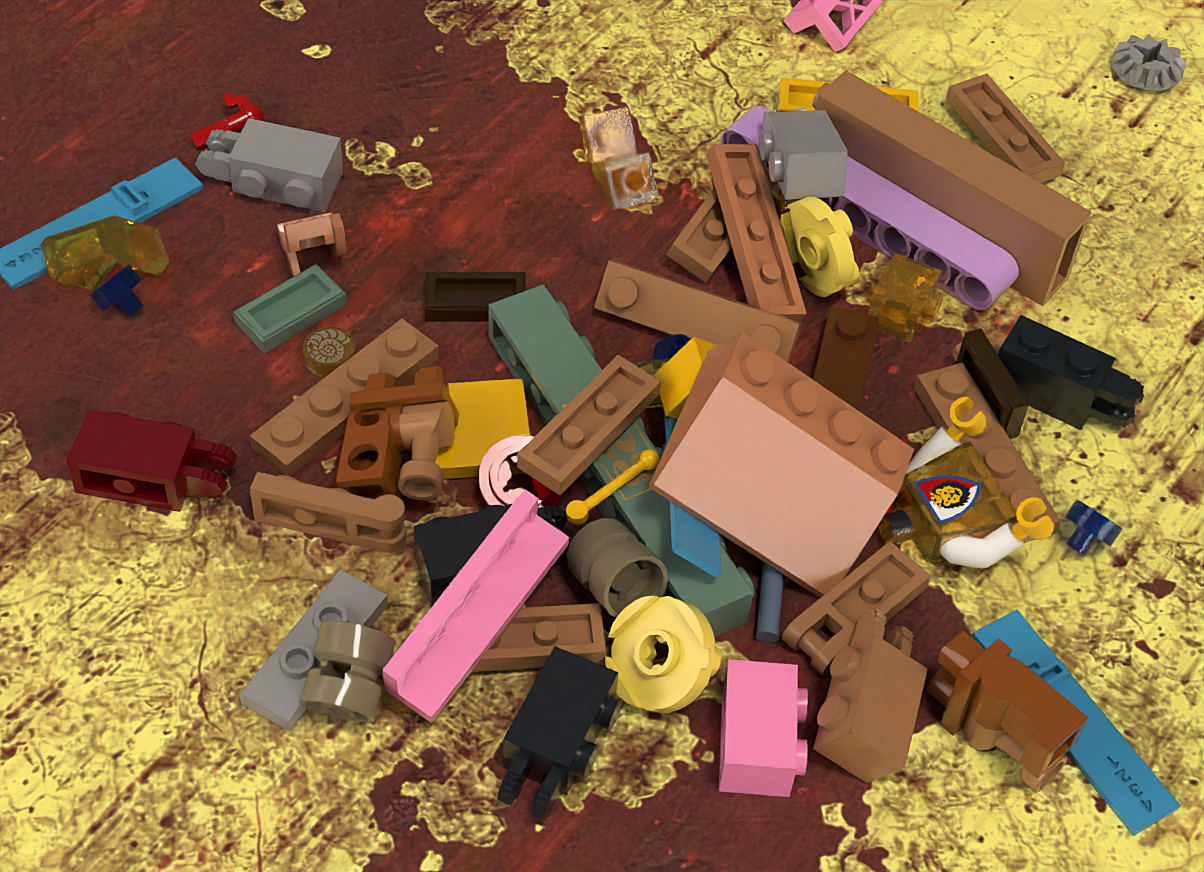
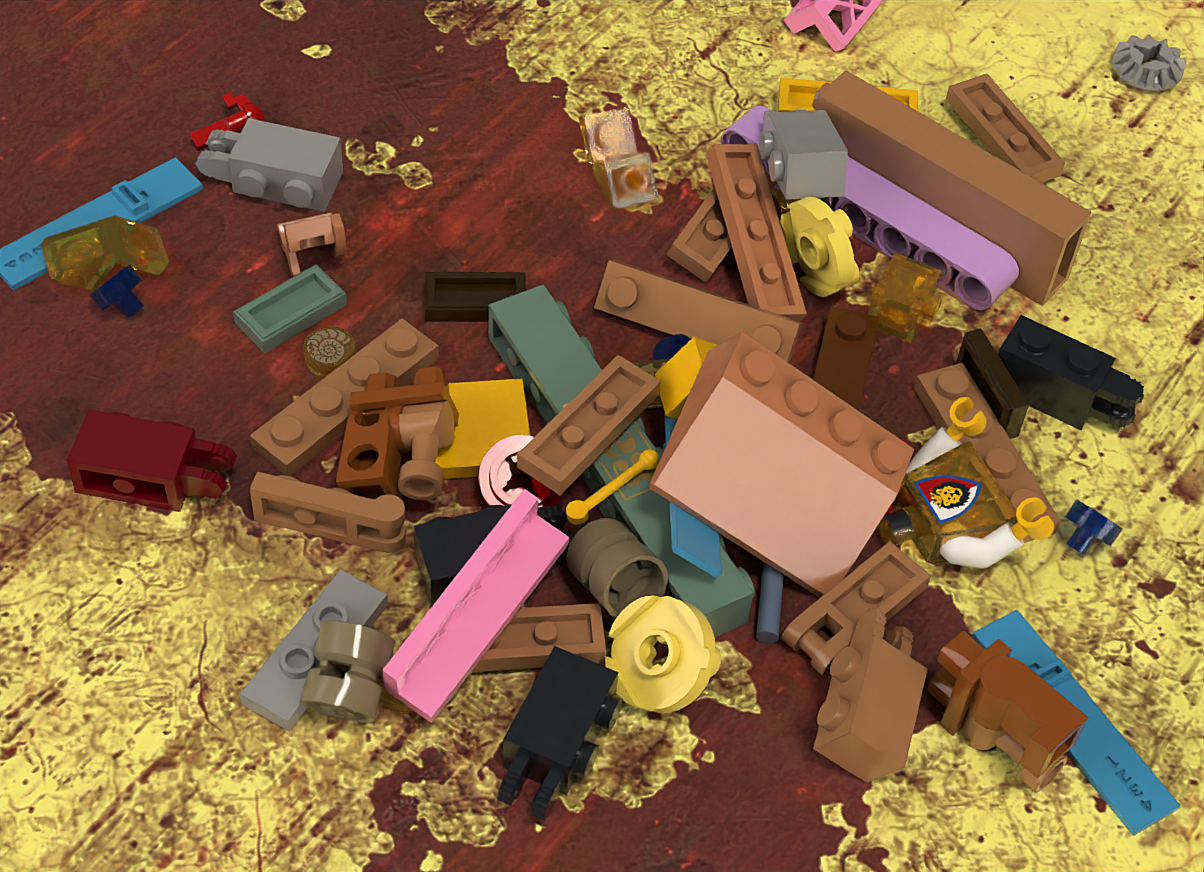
bright pink brick [719,659,808,797] -> none

